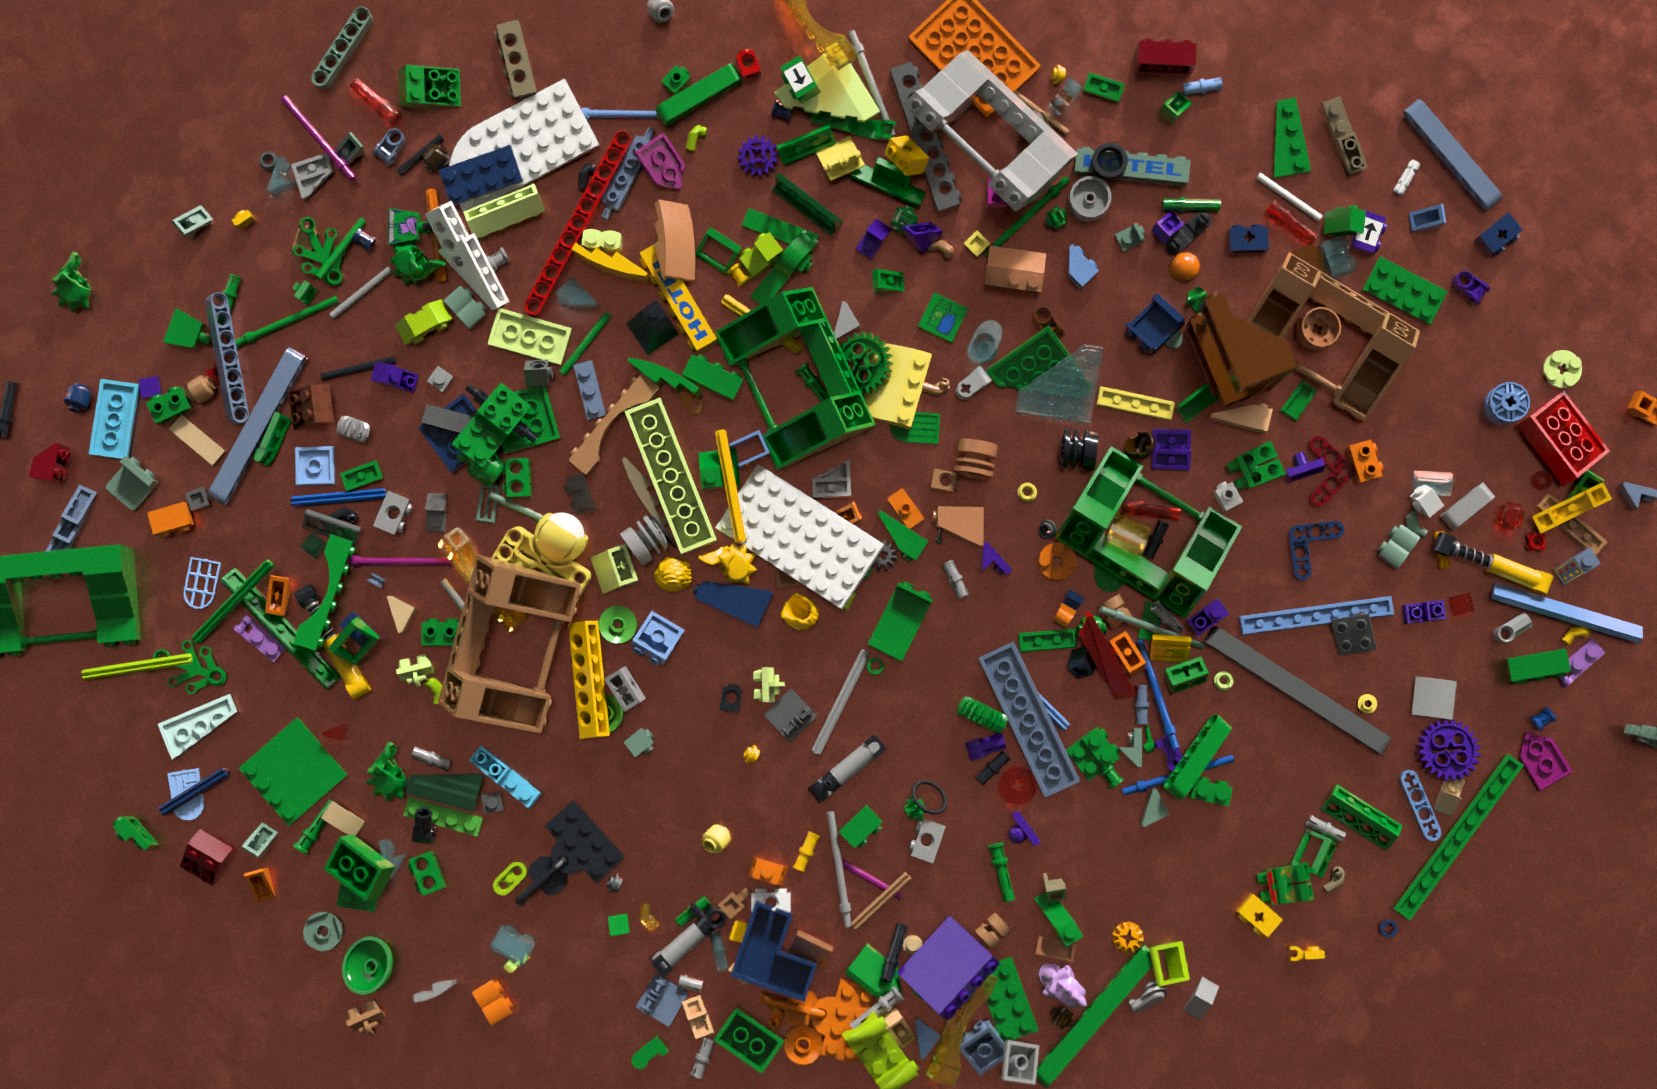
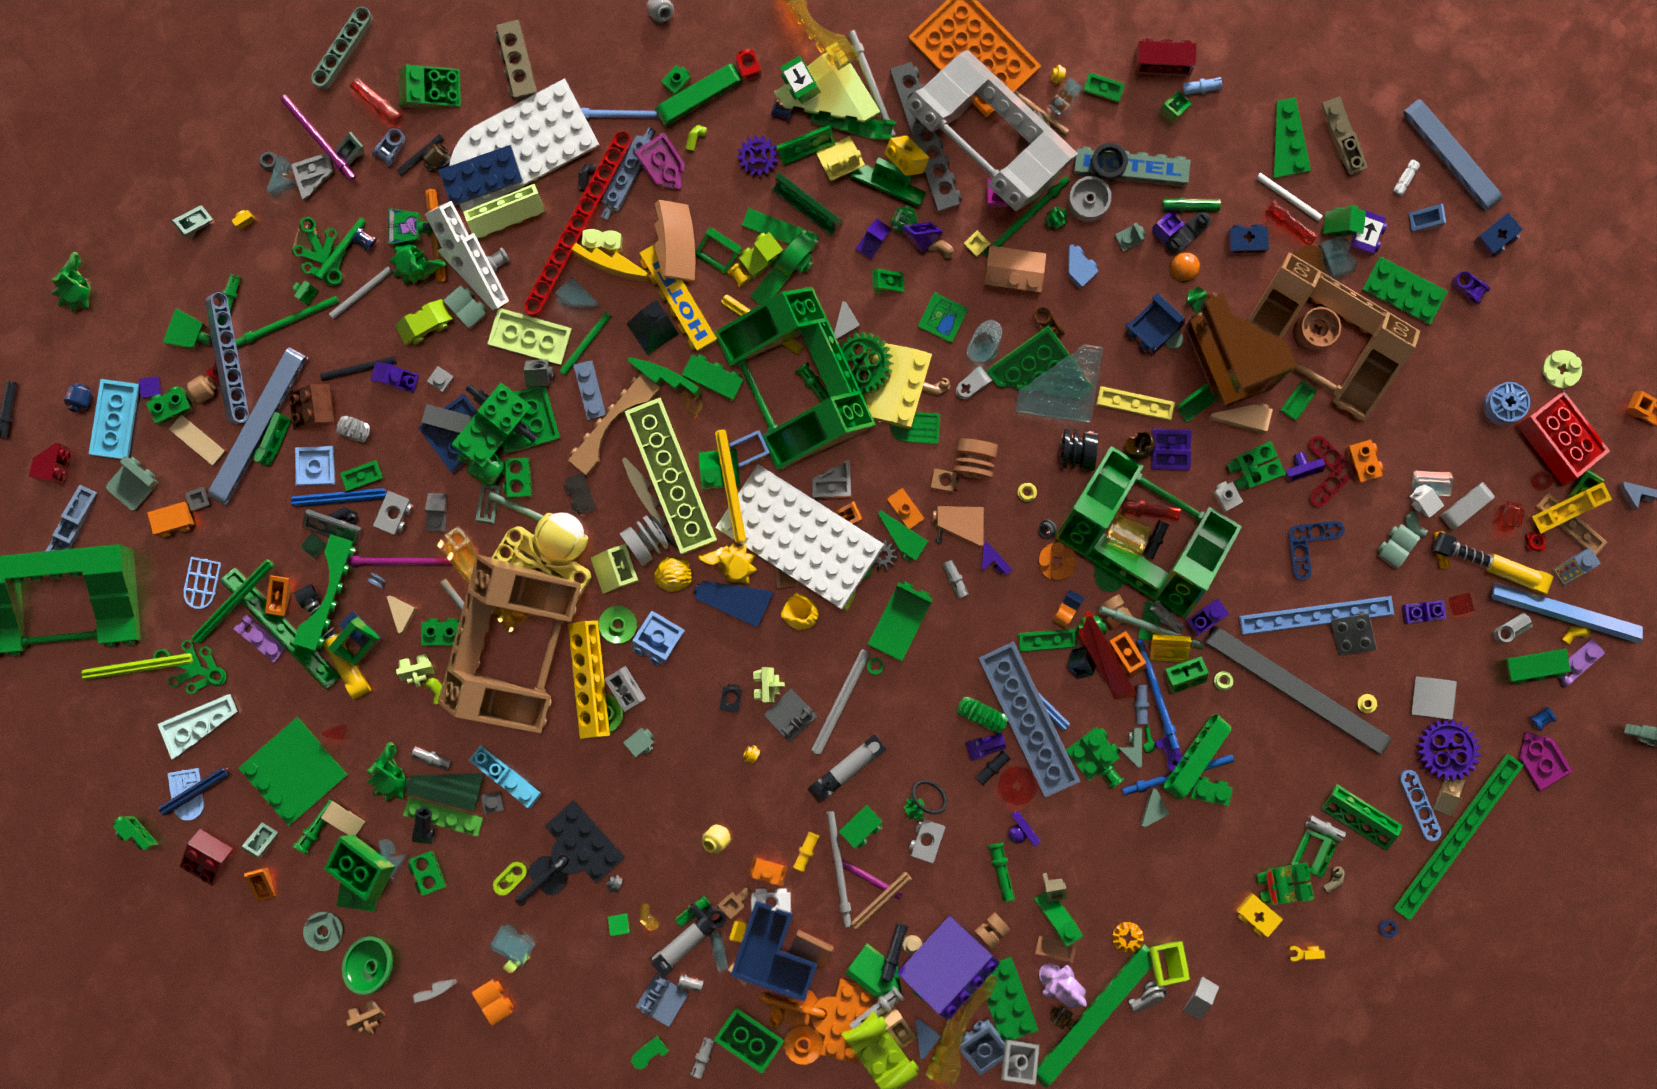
light nougat slope [682,995,715,1040] -> none

